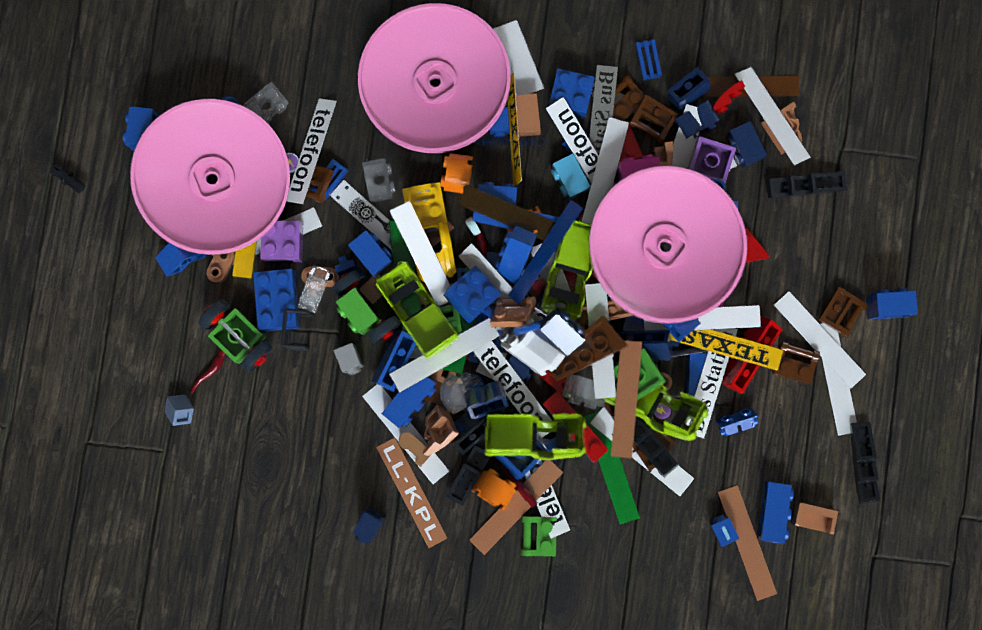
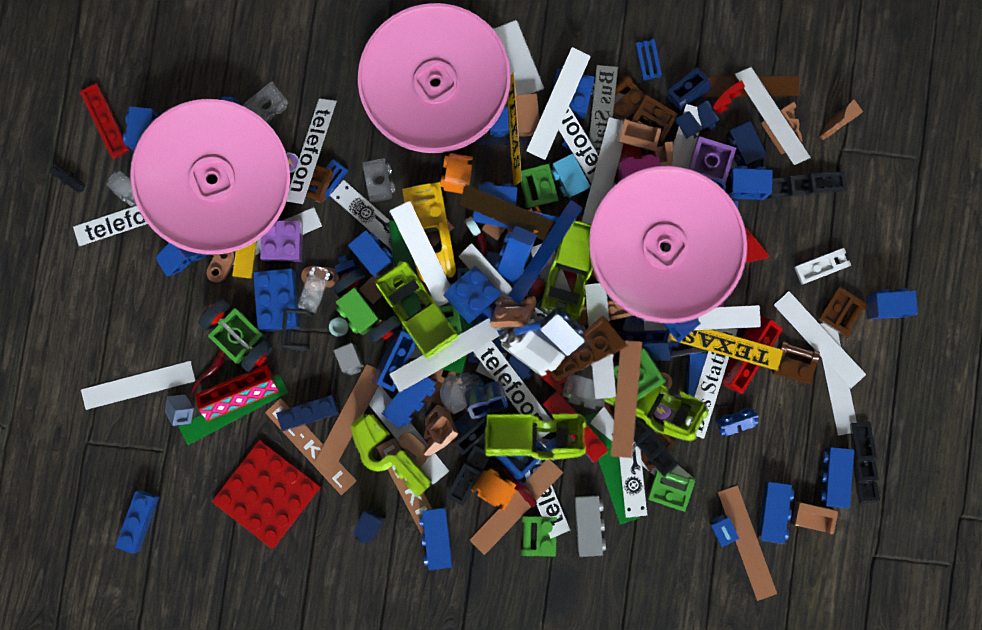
none -> white sticker [73,206,148,246]
none -> red tile [79,83,130,159]
none -> white sticker [81,361,195,410]
none -> clear brick [106,171,136,207]
none -> blue brick [115,490,160,554]
none -> green sticker [179,374,288,445]
none -> red brick [195,365,279,421]
none -> red plate [212,440,321,549]
none -> nougat sticker [265,398,356,495]
none -> dark blue brick [276,395,340,431]
none -> nougat sticker [314,364,379,474]
none -> light aqua tile [329,317,349,337]
none -> lime piece [350,413,432,497]
none -> blue brick [419,507,452,570]
none -> nougat tile [482,224,506,241]
none -> bright green plate [520,164,559,210]
none -> white sticker [527,47,590,160]
none -> light grey brick [574,495,606,557]
none -> white sticker [614,406,647,518]
none -> nougat panel [615,119,661,151]
none -> bright green plate [647,469,695,512]
none -> blue brick [726,166,772,200]
none -> white plate [794,248,851,285]
none -> blue brick [819,447,854,508]
none -> nougat slope [820,100,863,140]

